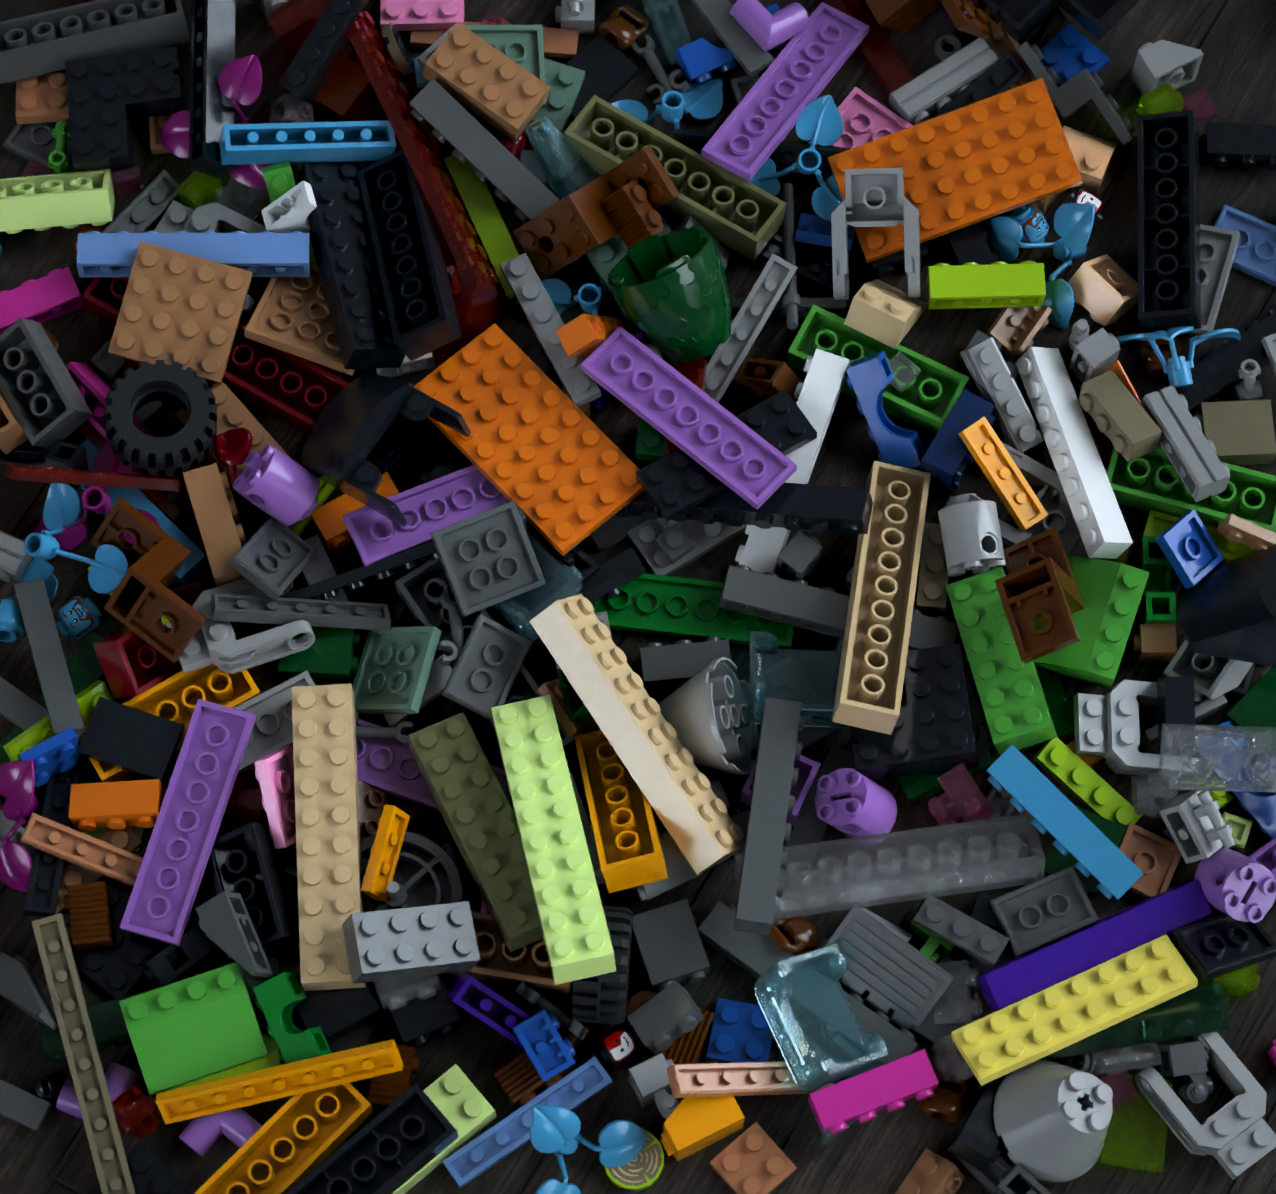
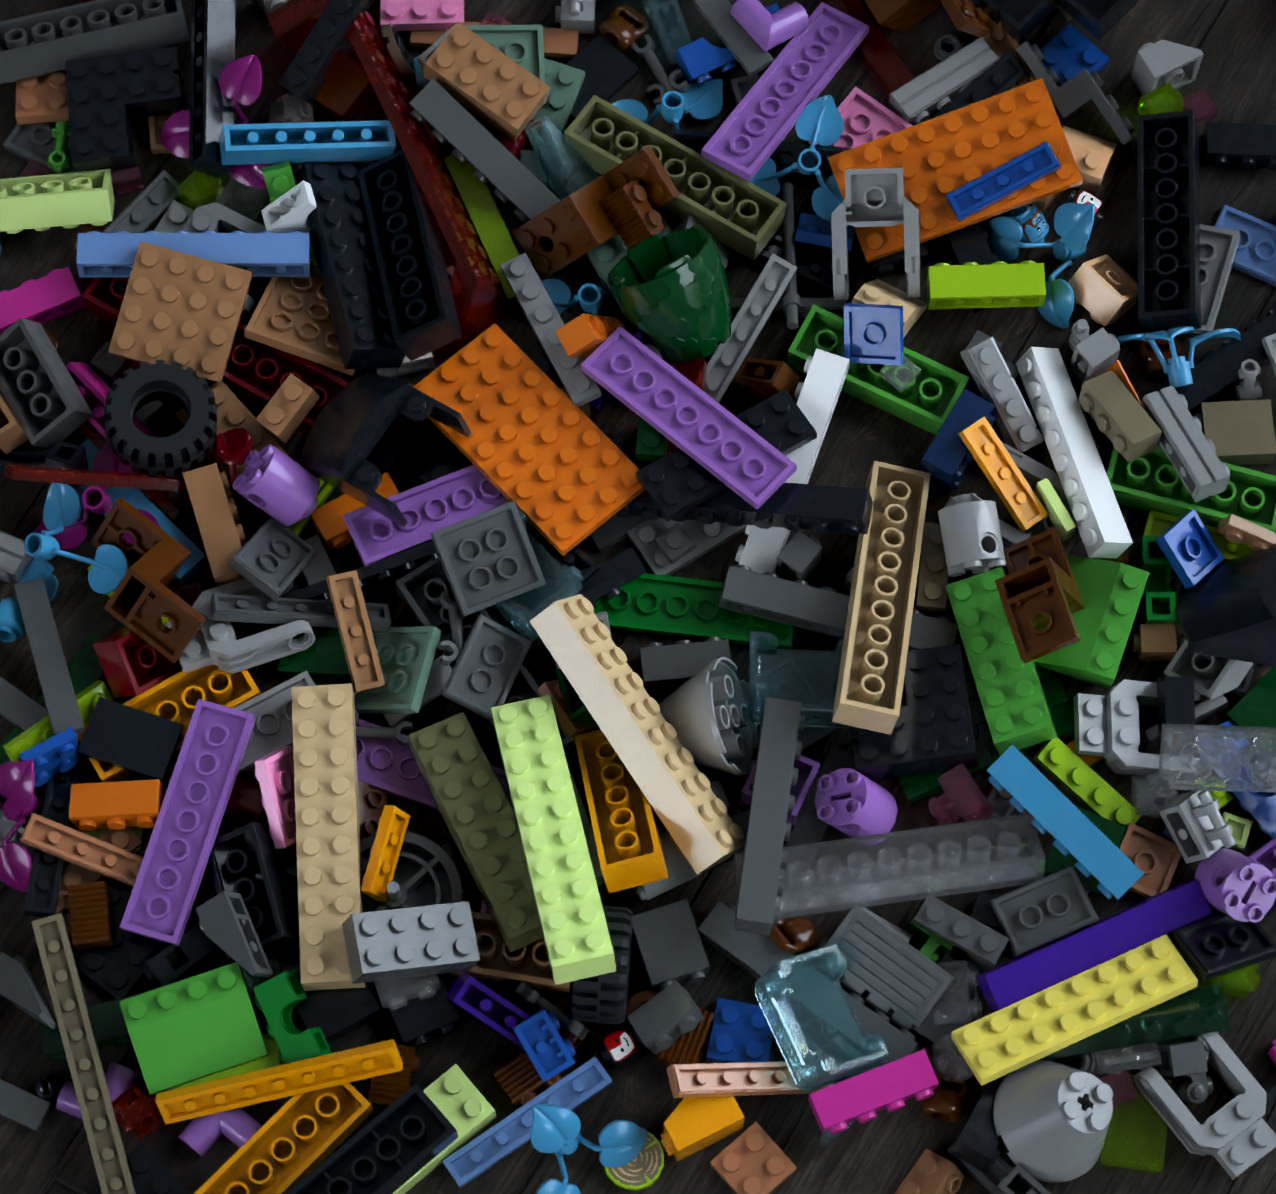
dark azure head [56,596,101,639] -> none
light grey brick [629,1053,678,1119] -> none
blue arch [845,351,926,468] -> none
medium nougat bracket [986,306,1052,356] -> none
none -> medium nougat brick [255,373,320,443]
none -> medium nougat plate [326,570,385,693]
none -> plate [844,303,904,365]
none -> blue tile [945,141,1061,222]
none -> yellowish green tile [1034,478,1076,541]

